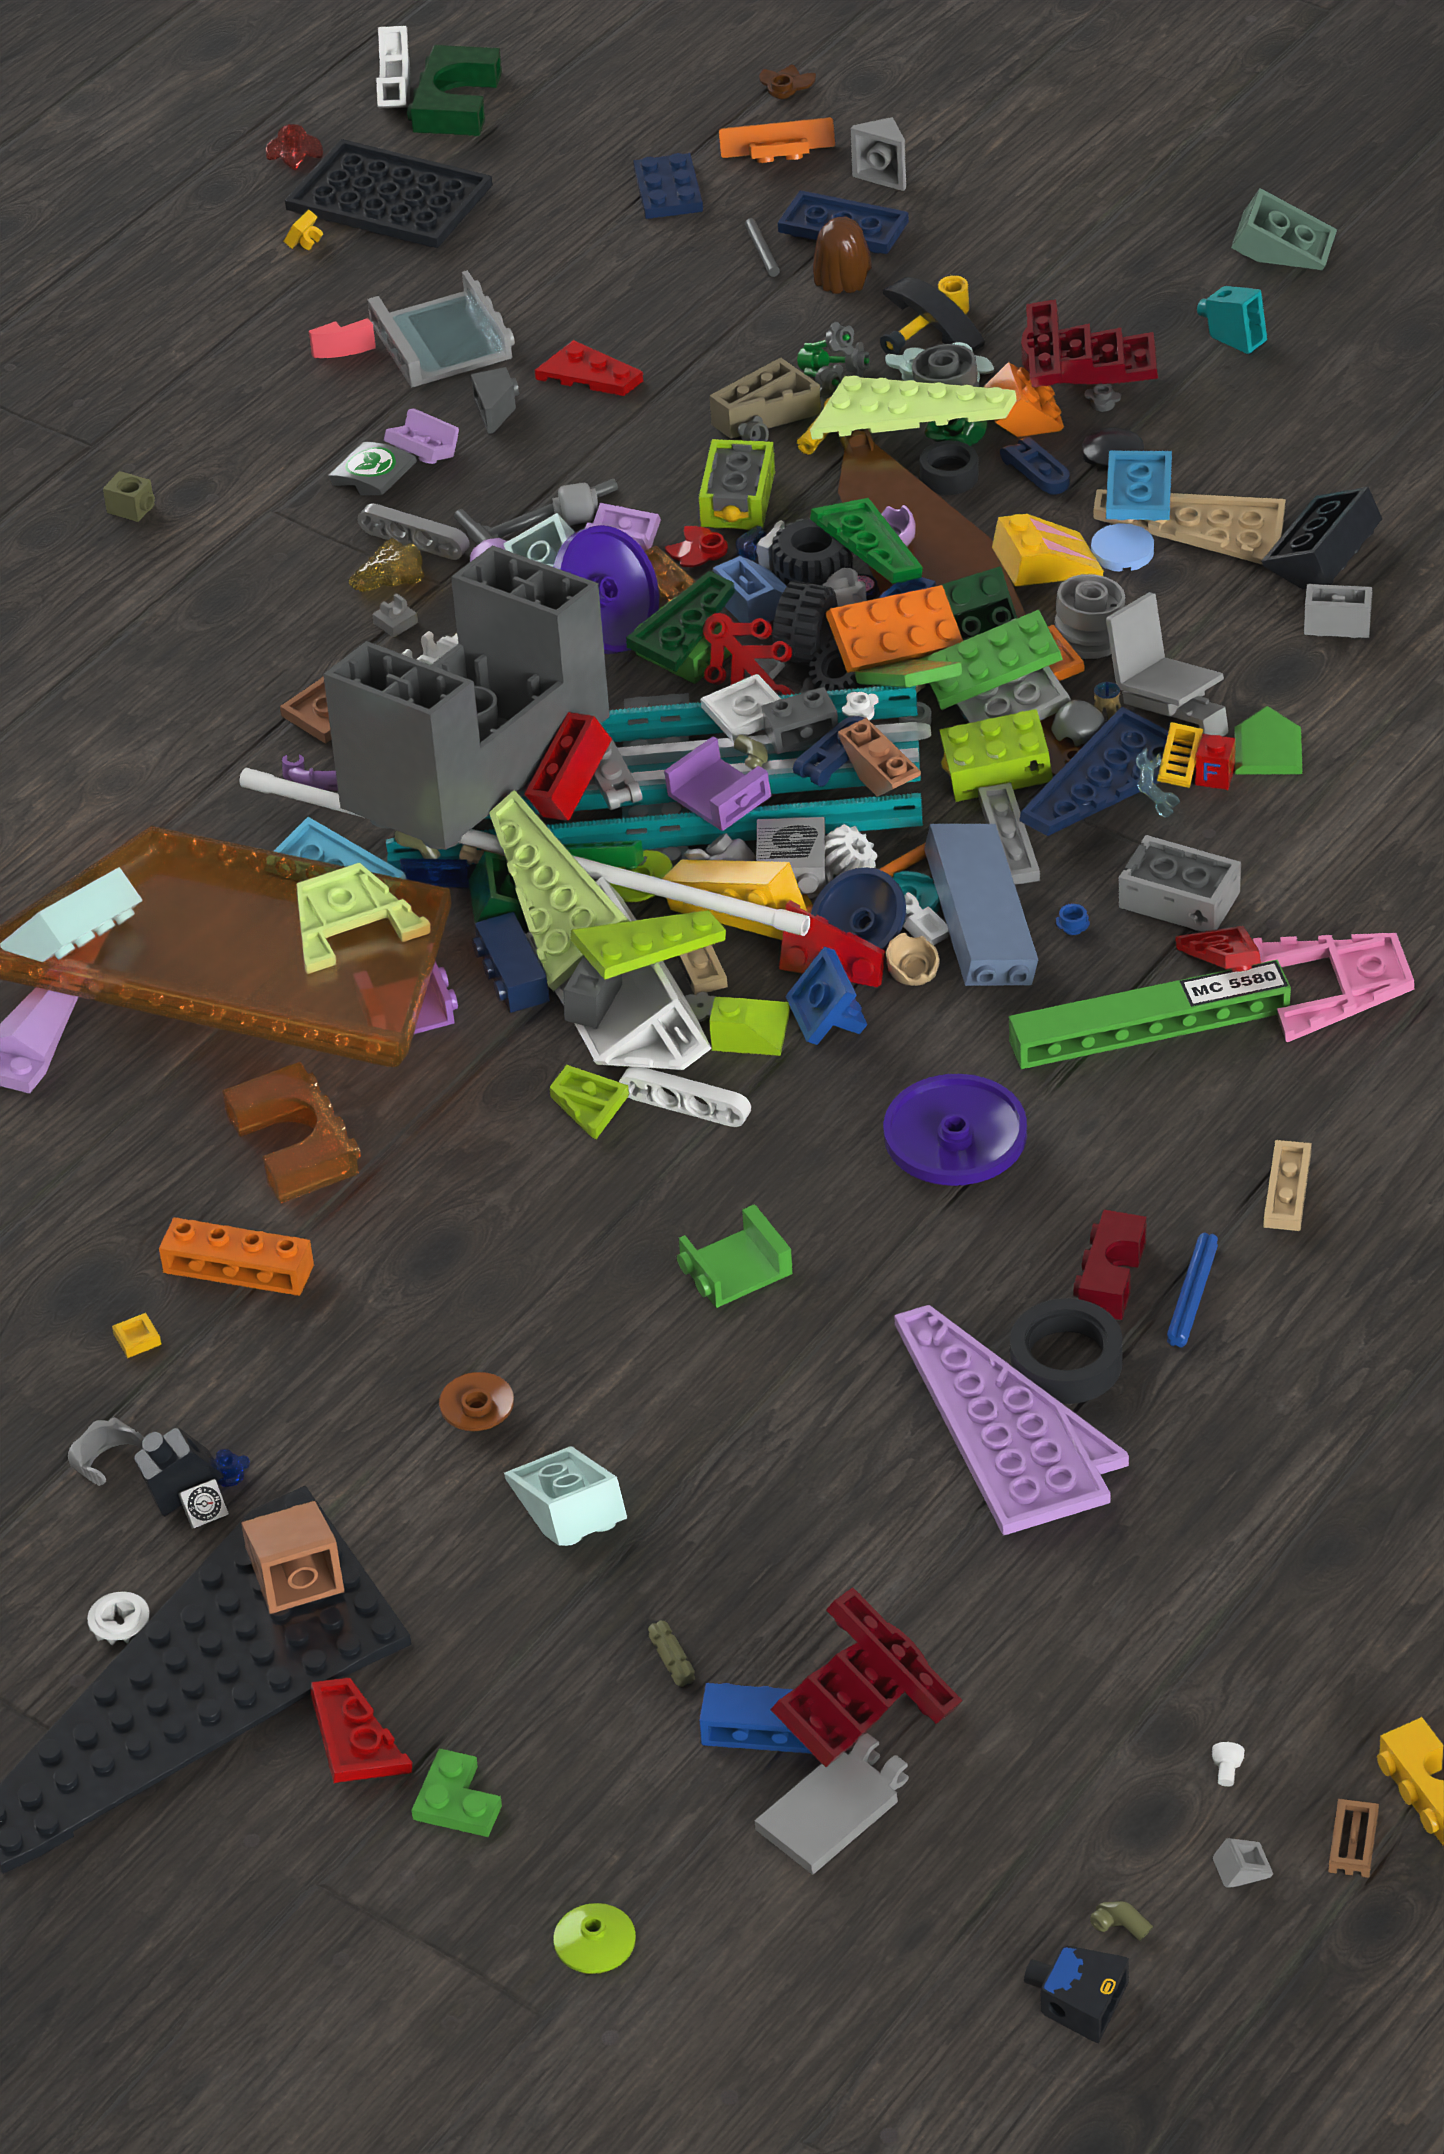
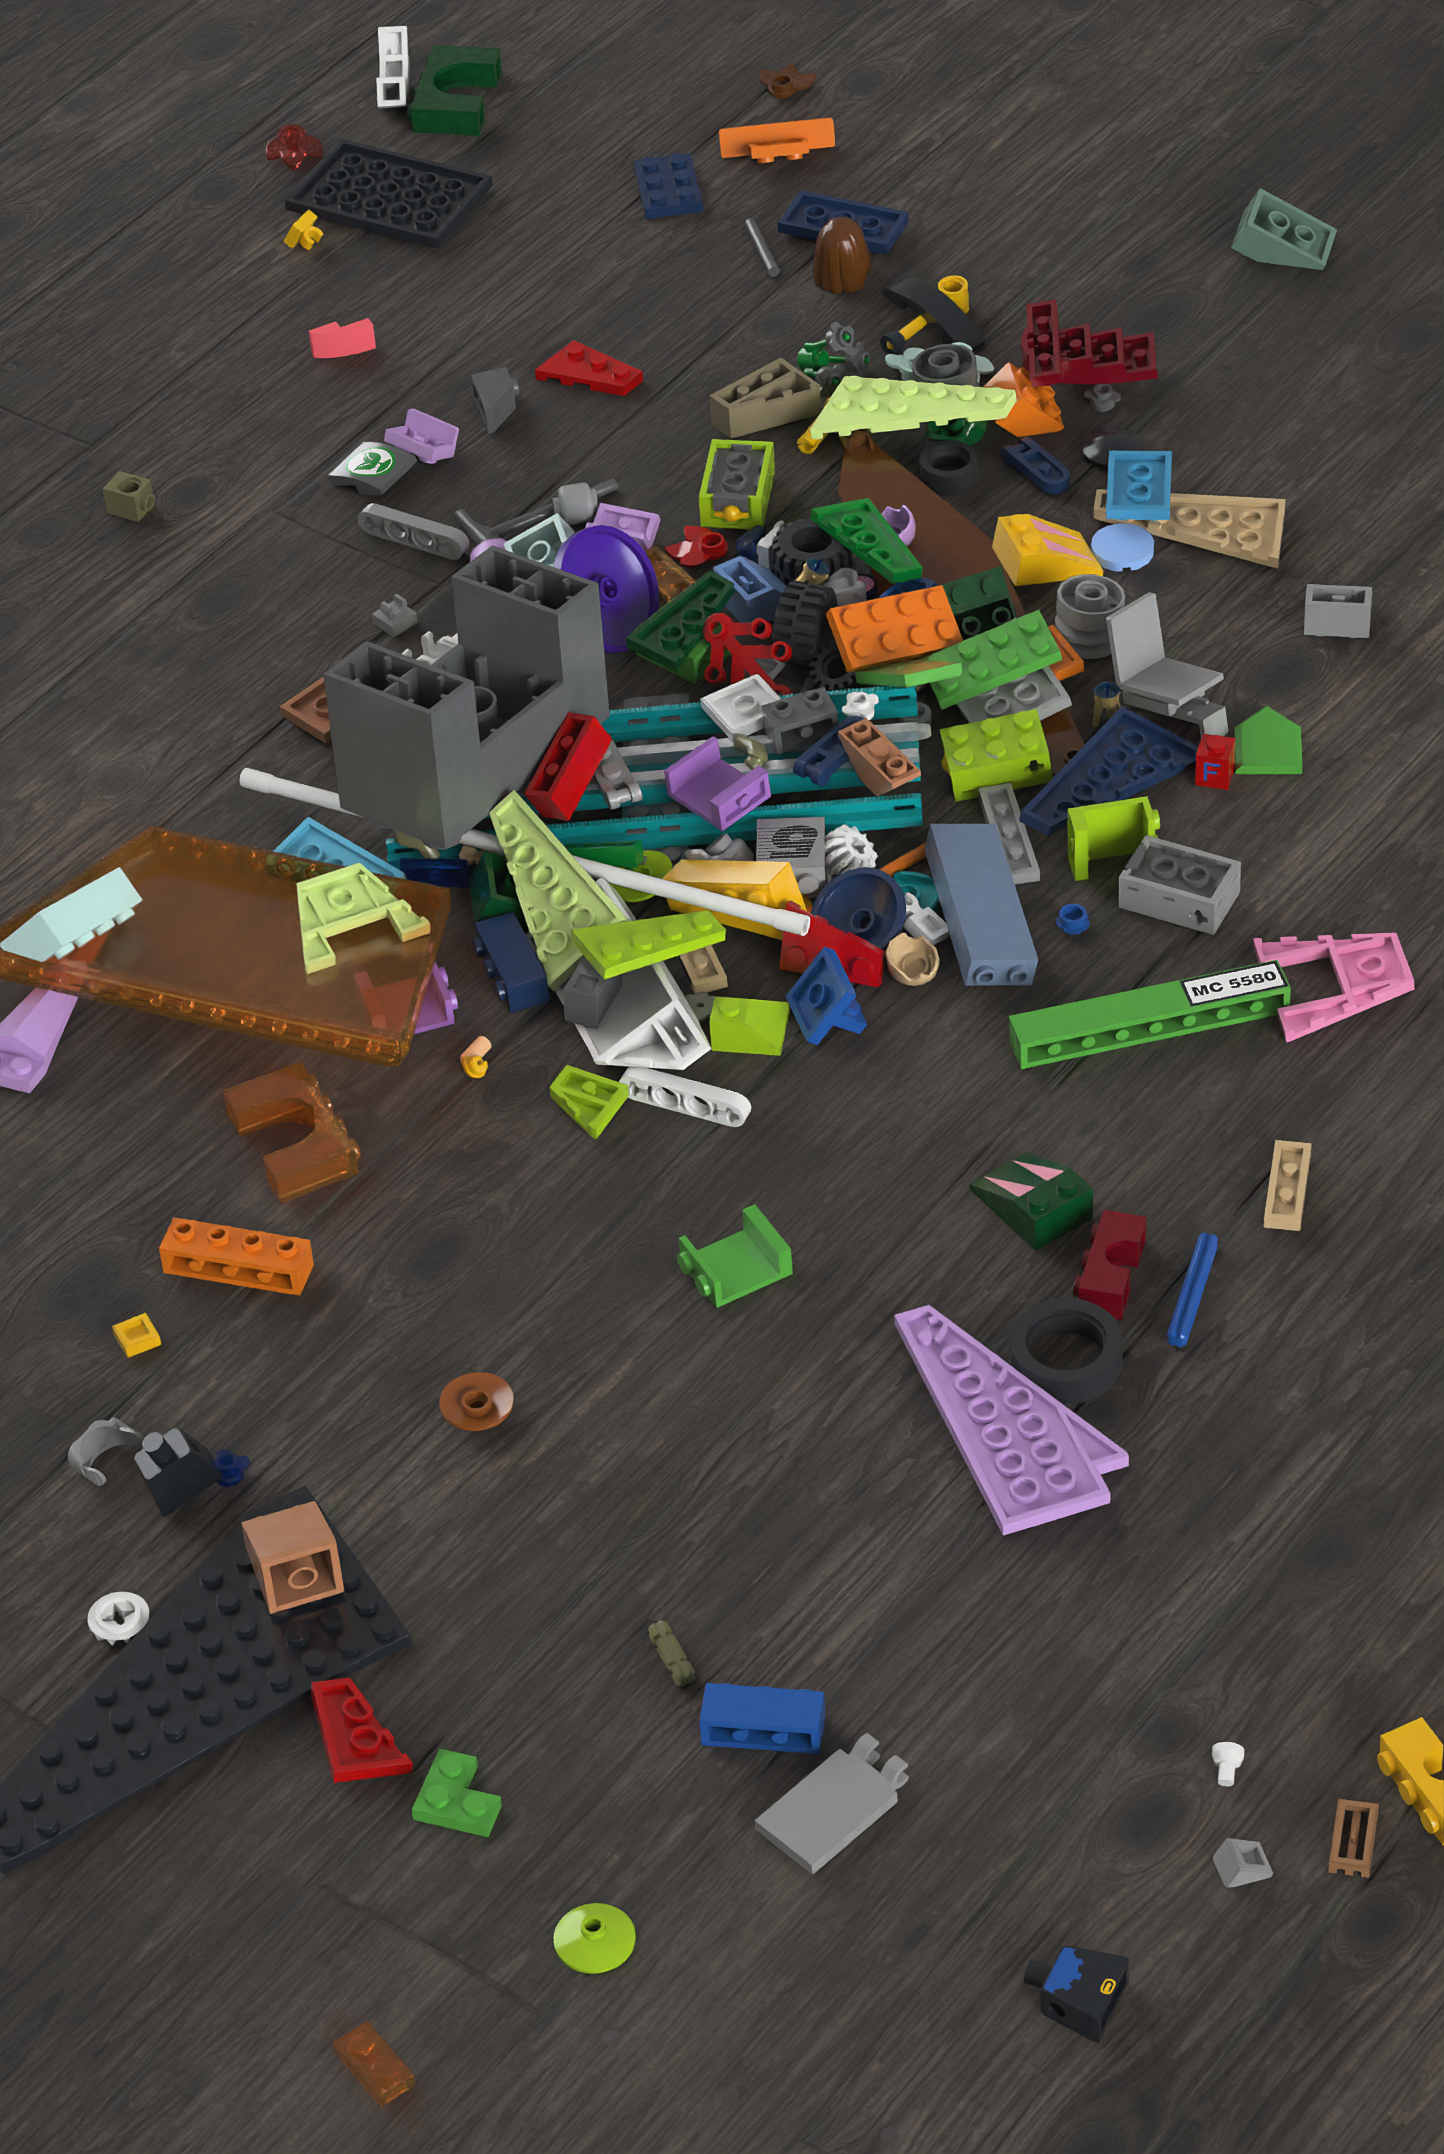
white tile [178,1479,229,1529] -> none
medium lavender piece [282,755,338,791] -> none
clear yellow rock [348,538,424,592] -> none
panel [367,270,515,388] -> none
light aqua slope [504,1446,627,1546] -> none
dark grey plate [738,416,769,442] -> none
dark red slope [770,1587,963,1767] -> none
light grey slope [851,117,906,191] -> none
dark purple dish [883,1074,1027,1186] -> none
dark grey hair [1051,700,1105,746] -> none
olive arm [1090,1901,1154,1941] -> none
clear light blue arm [1136,748,1180,818] -> none
yellow slope [1157,722,1203,788] -> none
red wing [1175,926,1261,972] -> none
teal torso [1197,286,1267,354] -> none
black slope [1261,487,1382,589] -> none
none -> clear orange plate [333,2021,415,2107]
none -> arm [460,1036,492,1079]
none -> piece [794,558,829,586]
none -> dark green slope [969,1153,1093,1251]
none -> lime panel [1068,796,1160,881]

